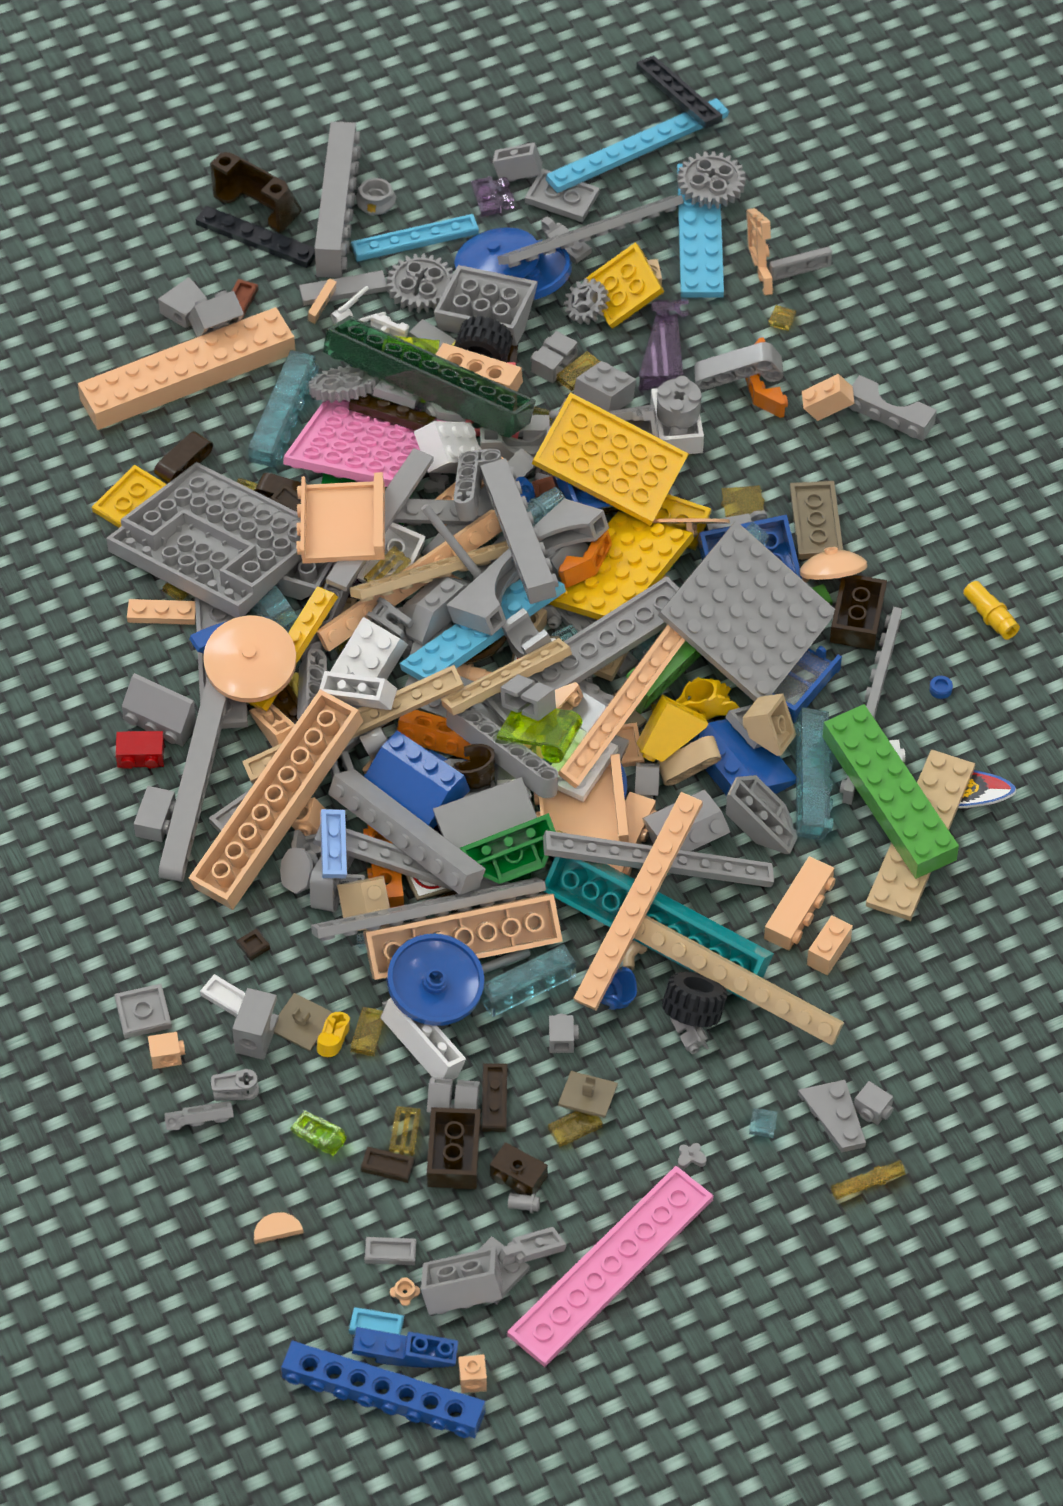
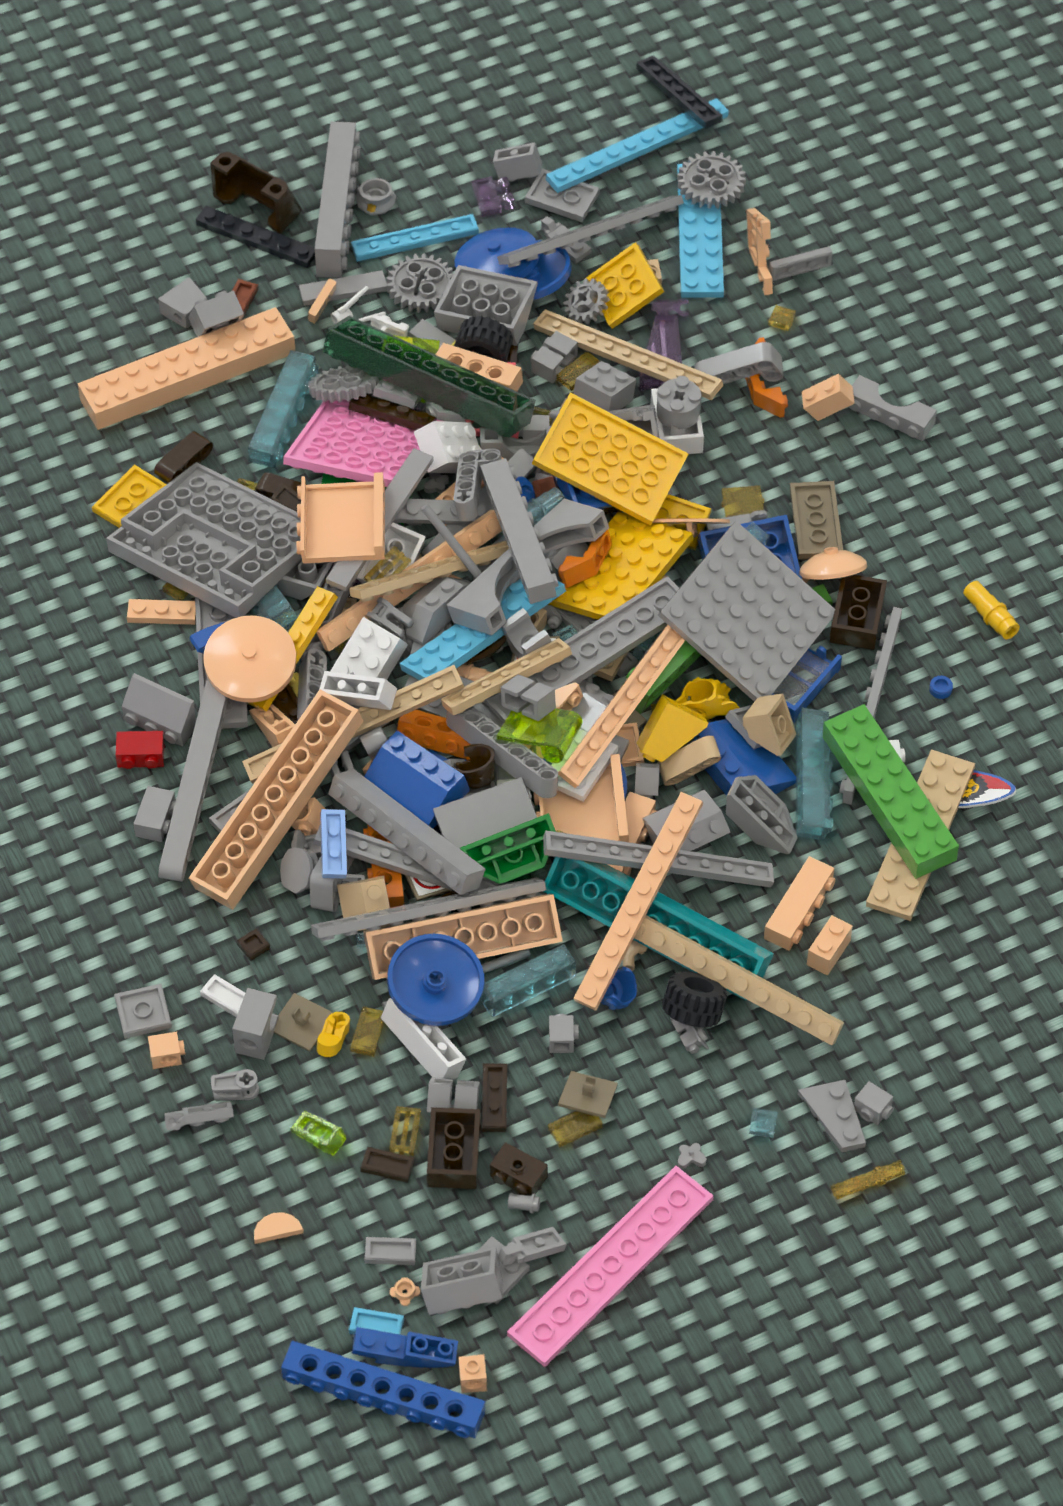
none -> tan plate [533,309,723,400]

